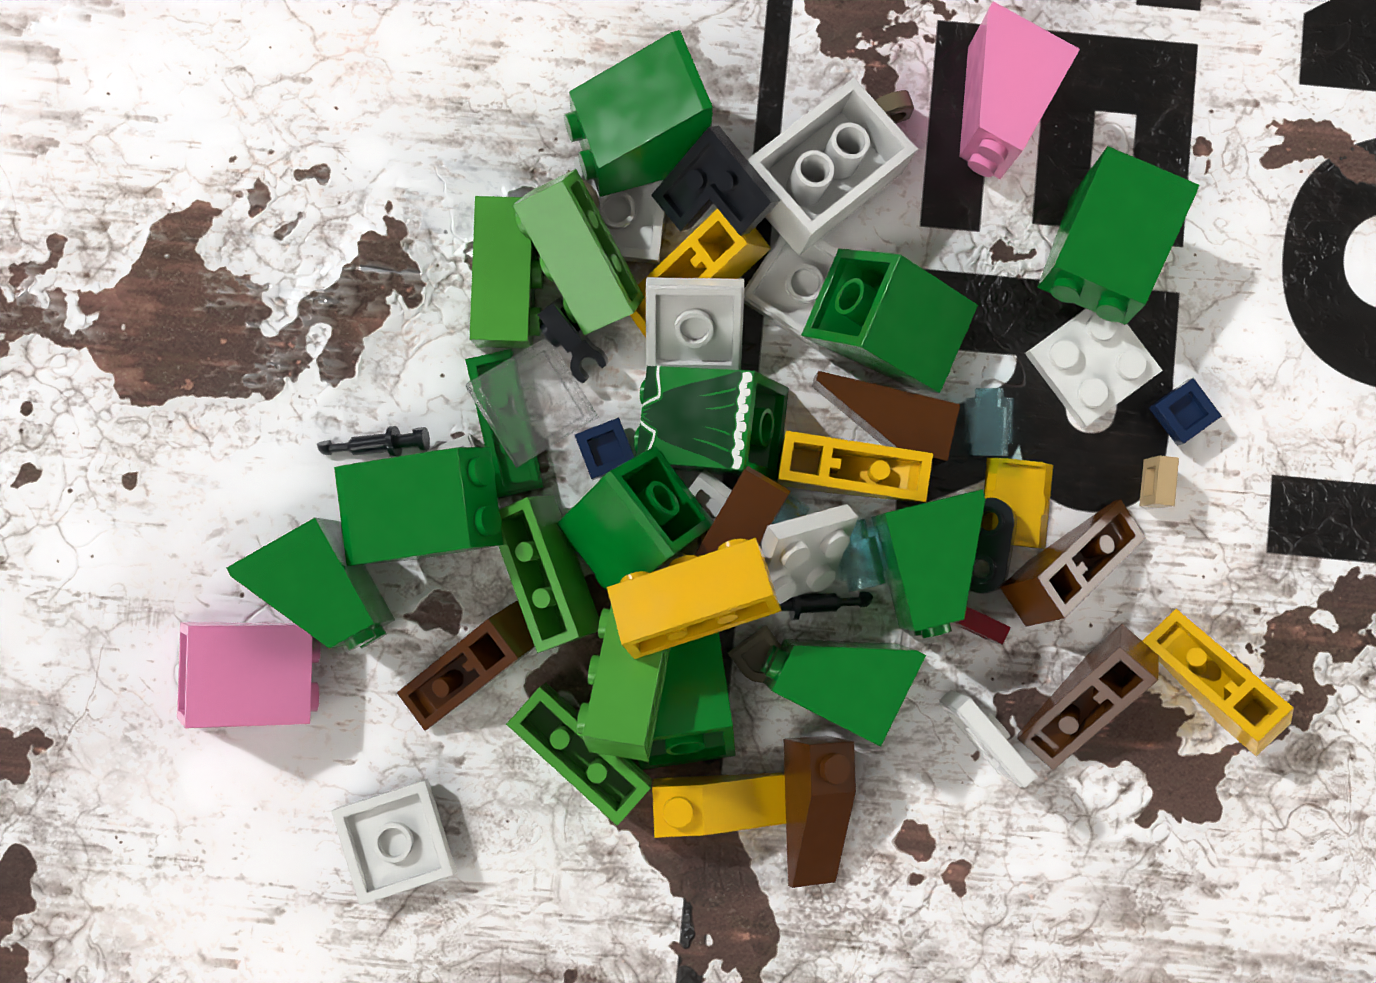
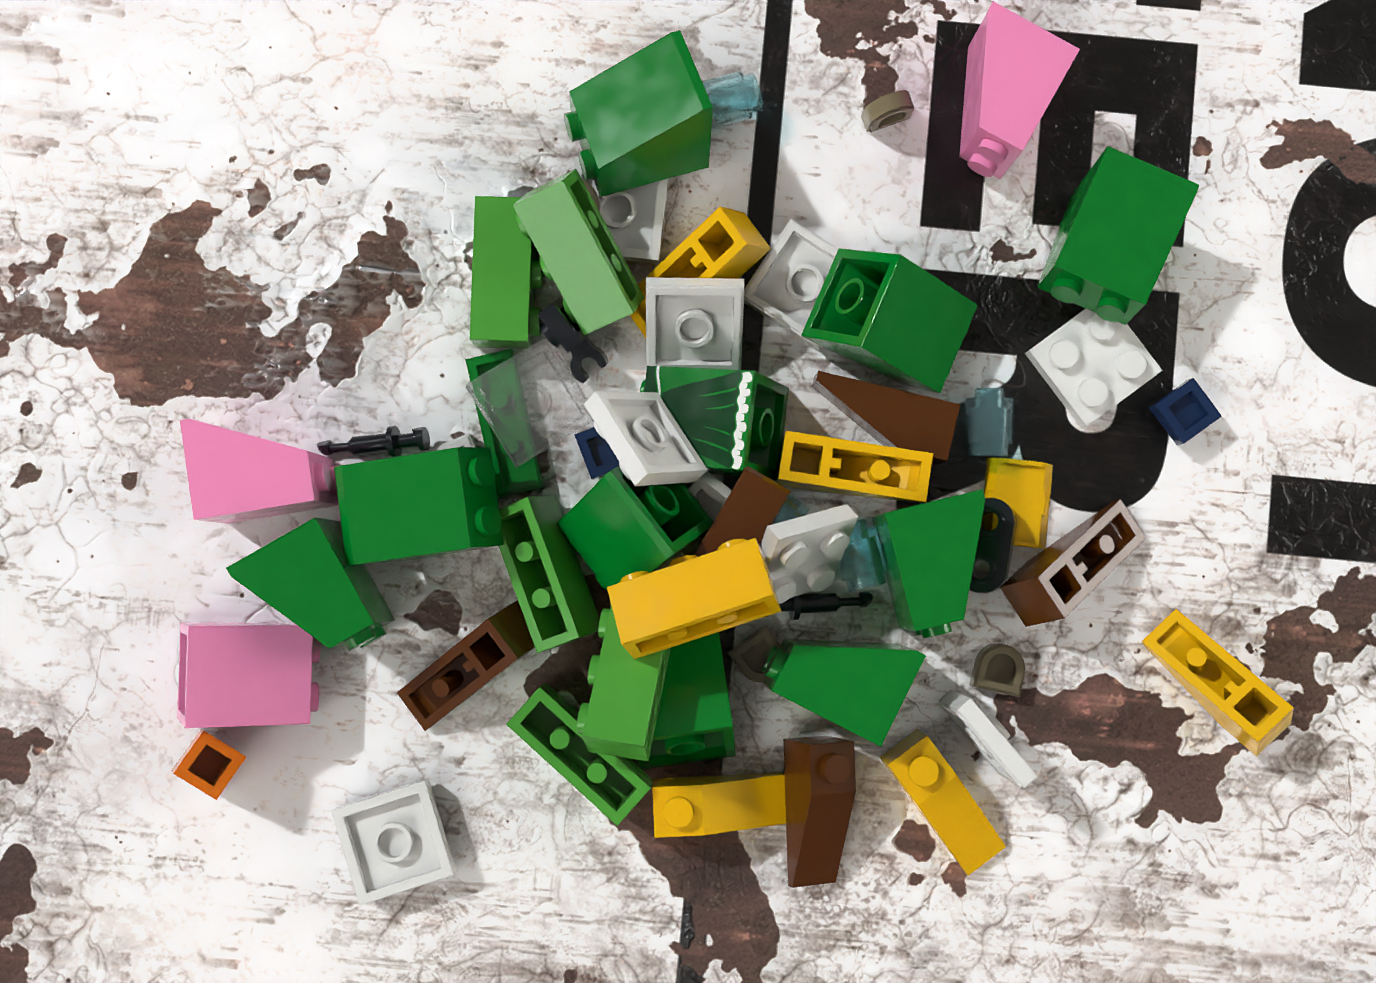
black plate [651,125,780,236] -> none
white brick [747,78,918,256] -> none
dark red tile [952,606,1011,645] -> none
reddish brown slope [1017,624,1159,770] -> none
tan tile [1139,456,1179,508] -> none
none -> orange brick [171,729,246,800]
none -> bright pink slope [180,419,339,524]
none -> white plate [584,391,708,486]
none -> clear light blue brick [702,71,762,129]
none -> yellow slope [879,729,1006,876]
none -> dark tan tile [969,643,1025,697]

